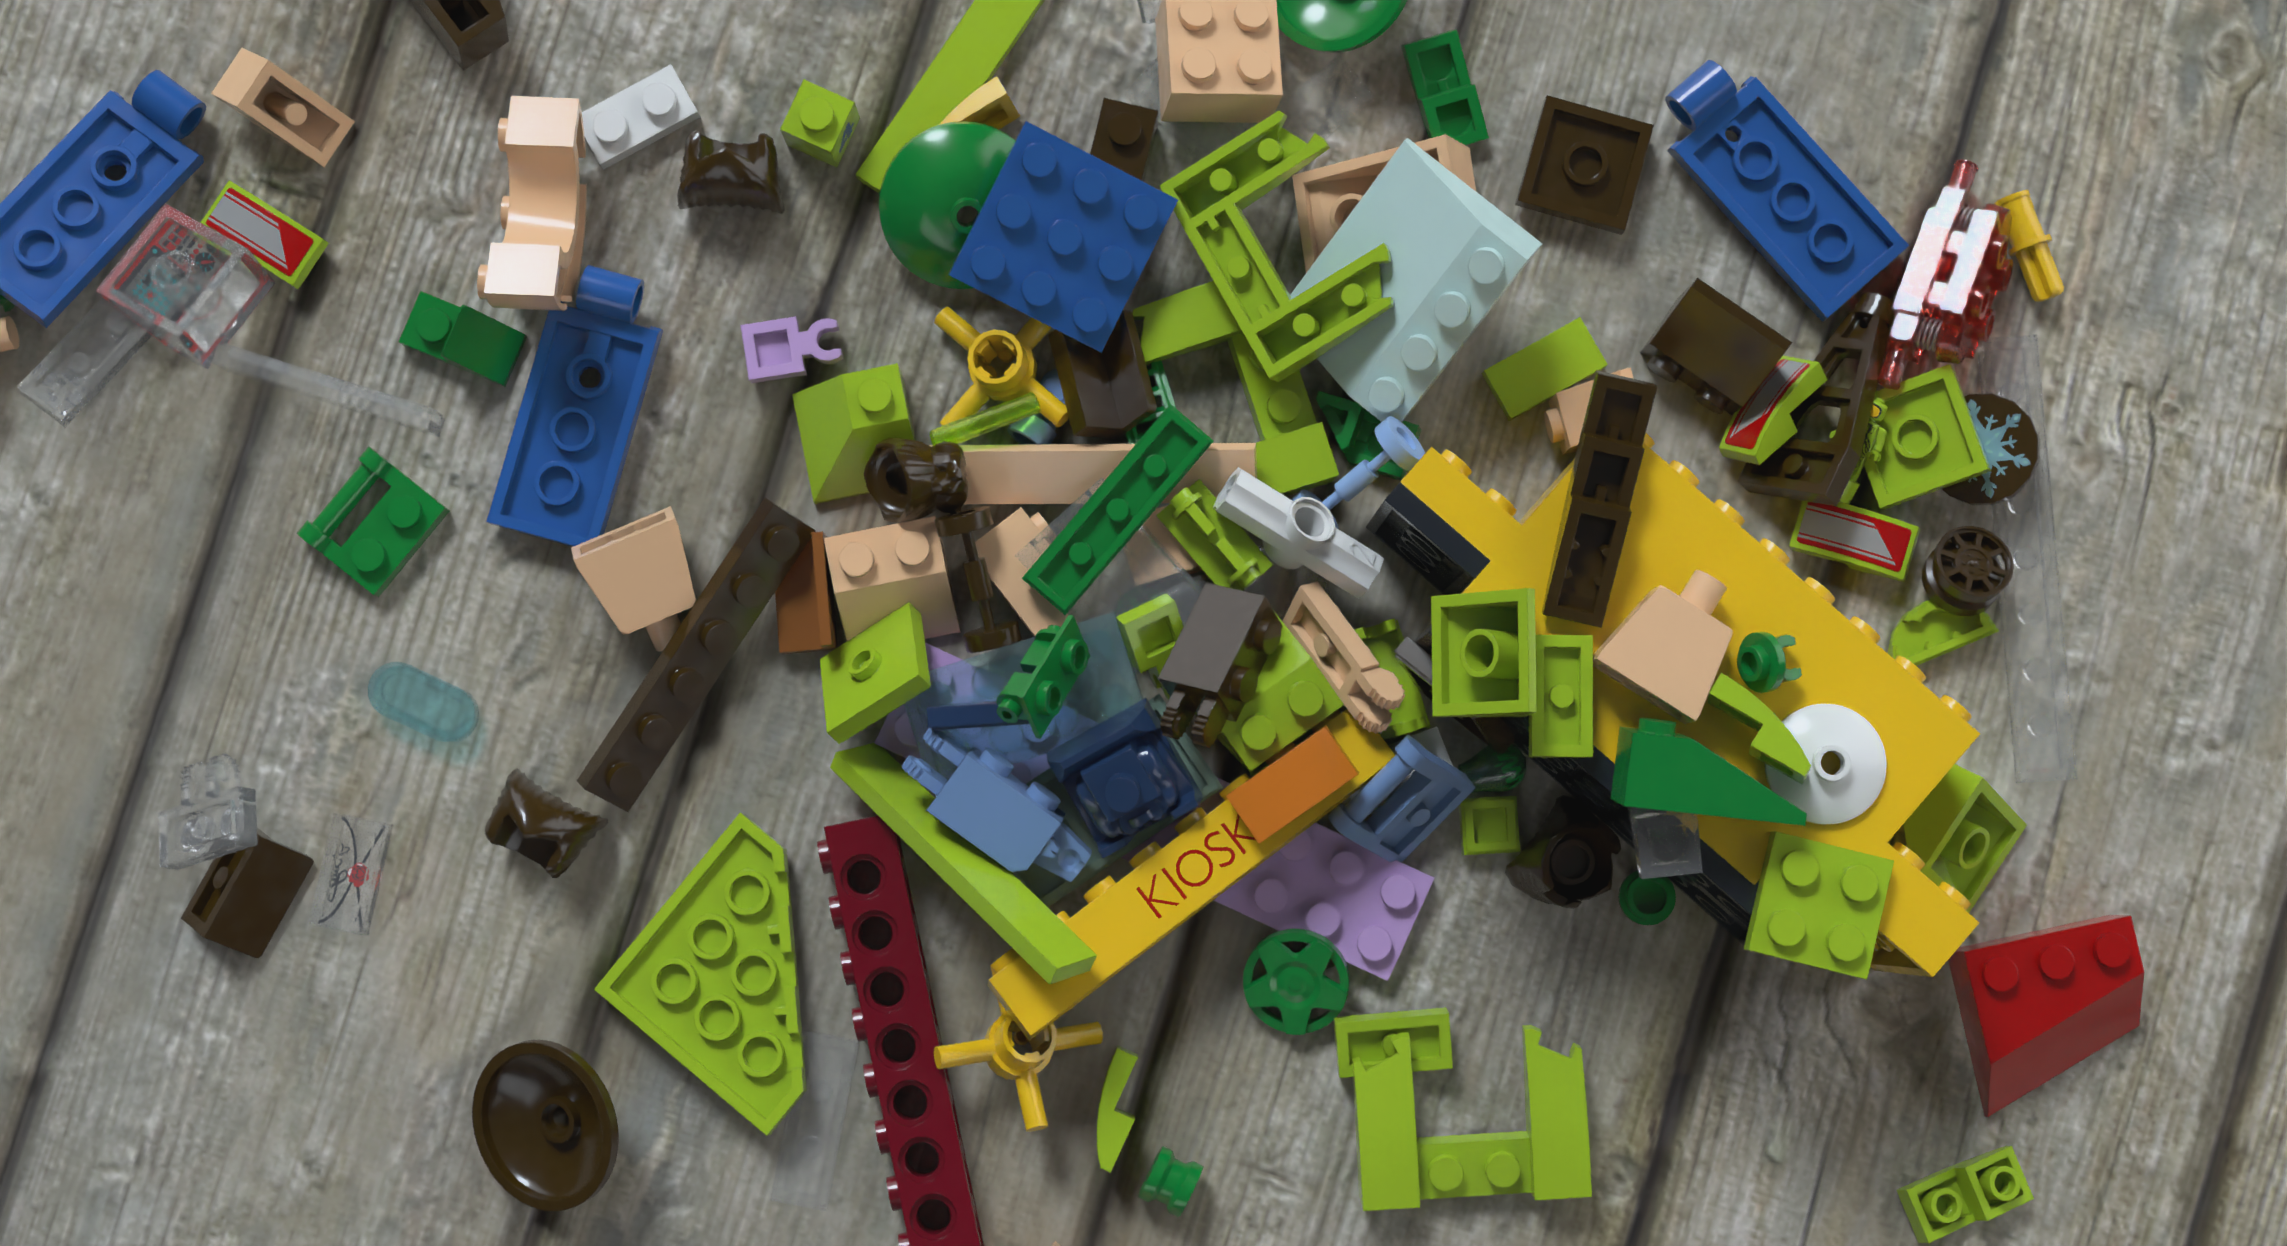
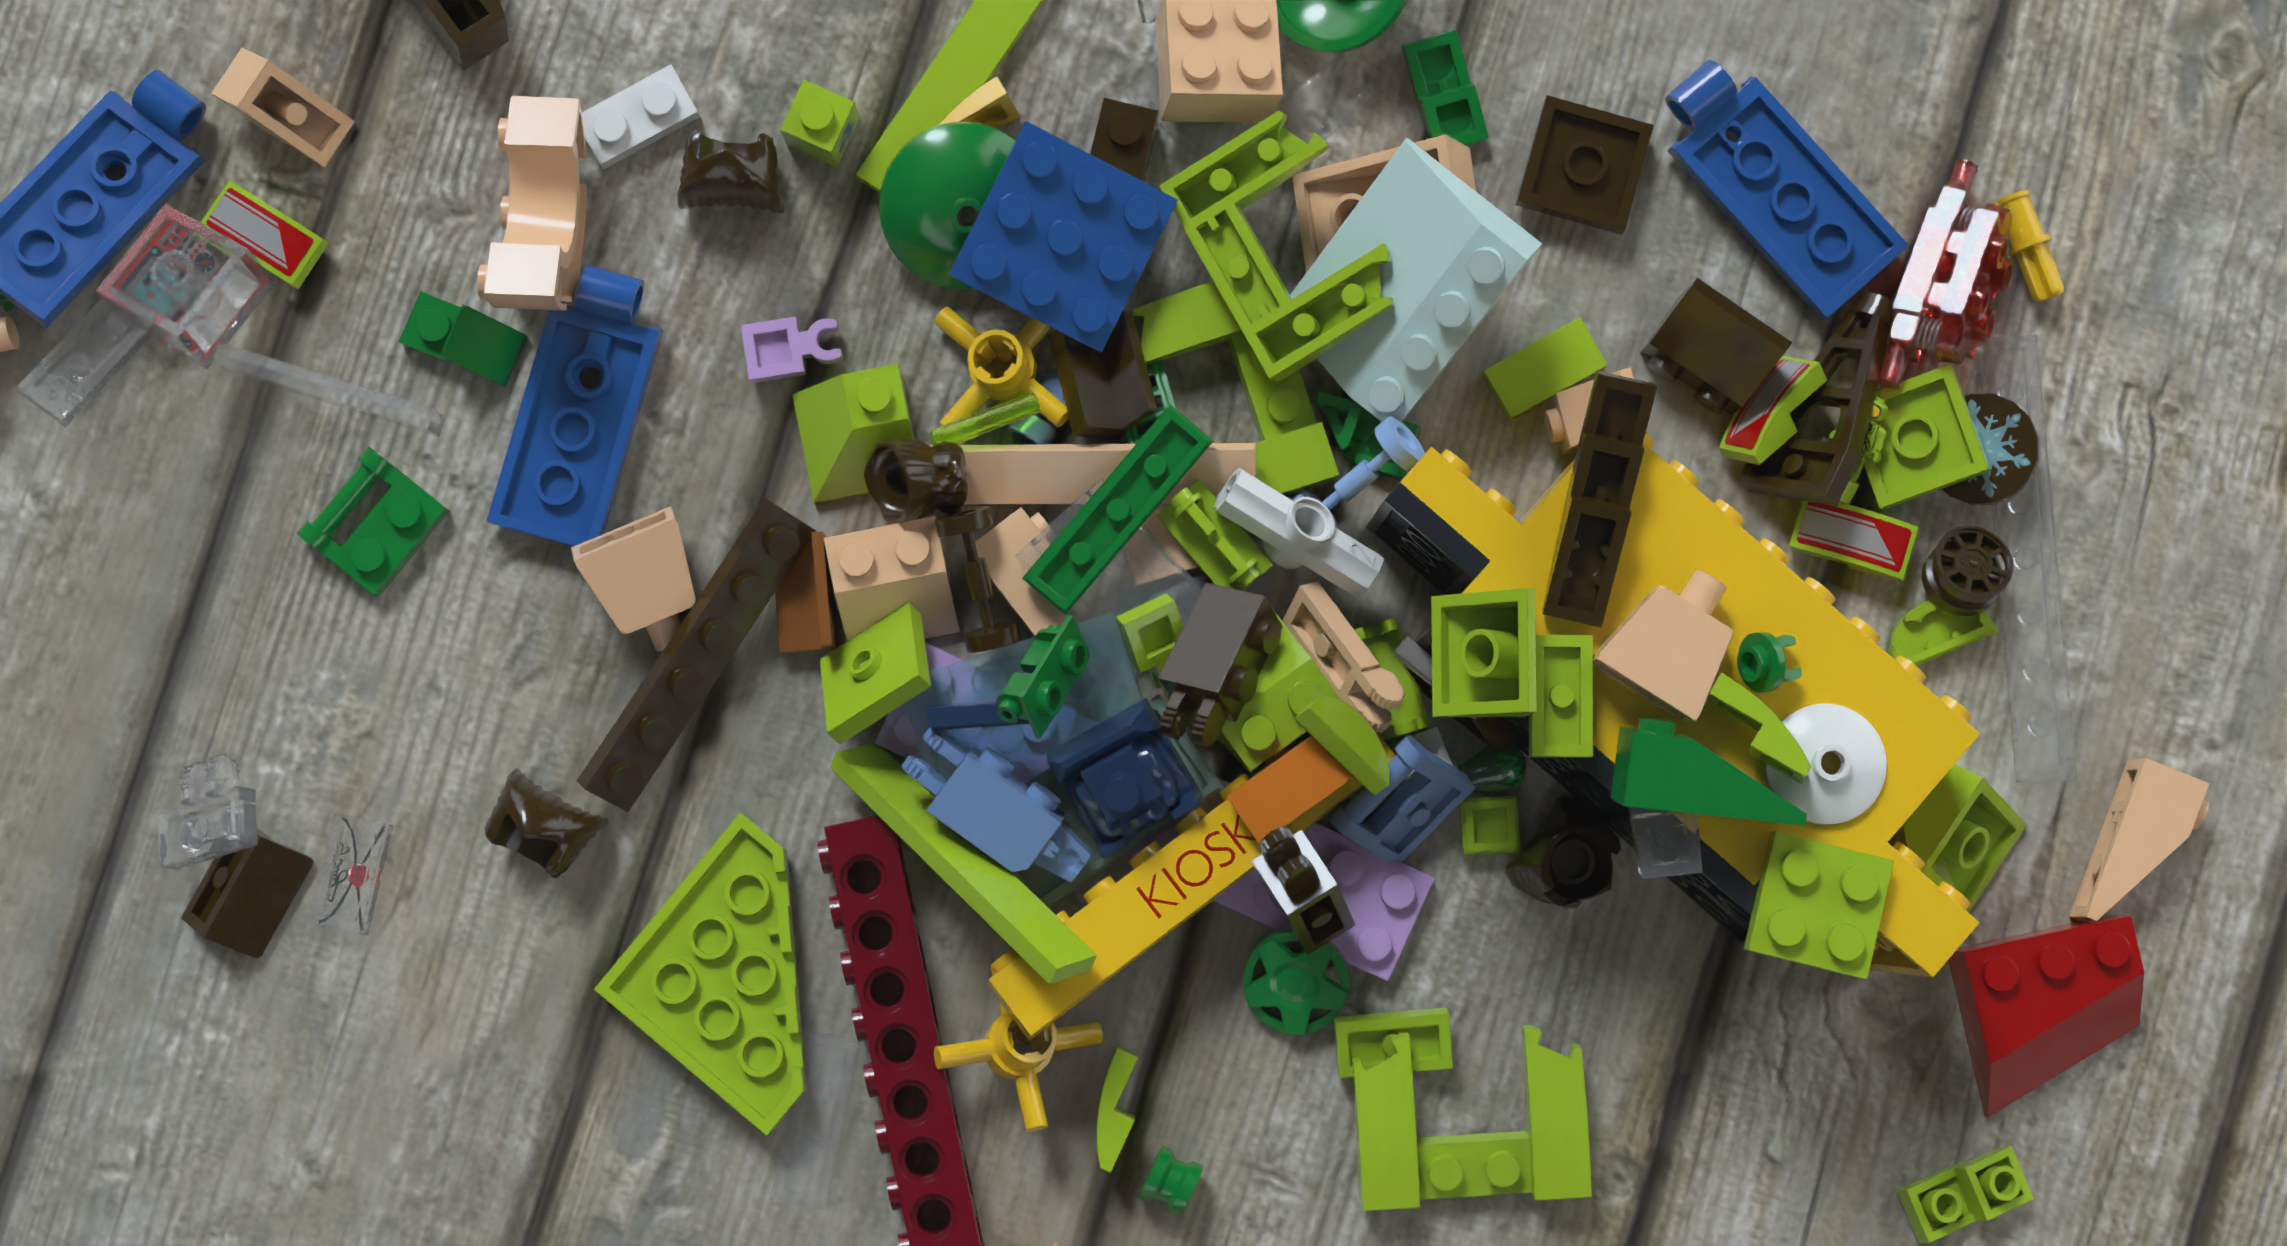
clear light blue tile [368,662,479,743] -> none
dark brown dish [472,1040,619,1211] -> none
green plate [1618,869,1676,926] -> none
none -> dark brown hinge [1252,827,1356,956]
none -> lime tile [1295,696,1390,795]
none -> light nougat slope [2069,758,2210,921]

